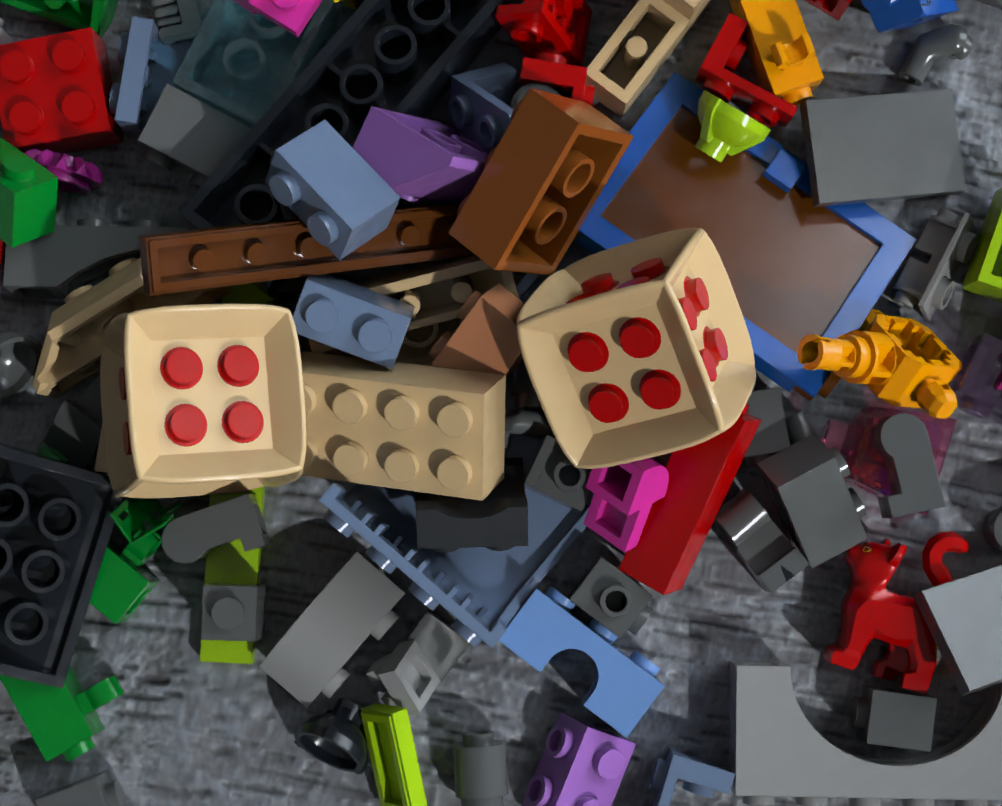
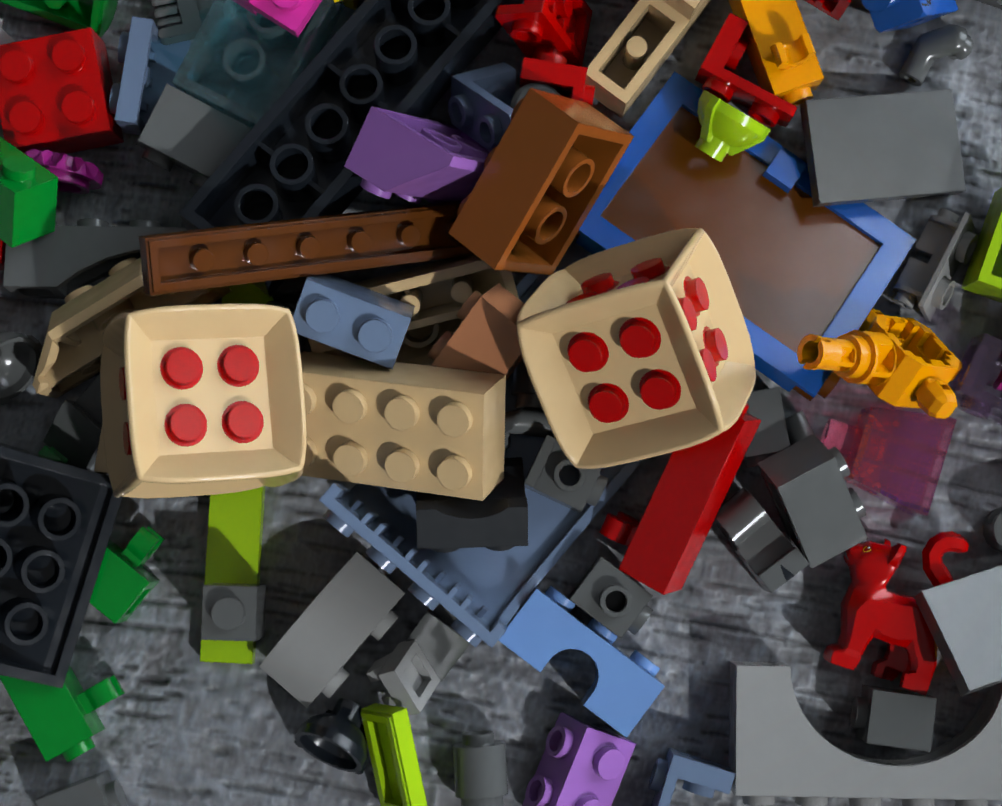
green piece [109,498,182,545] -> none
dark grey leg [161,494,271,564] -> none
sand blue brick [265,120,401,260] -> none
dark pink brick [584,458,669,553] -> none
dark grey leg [872,413,946,518] -> none

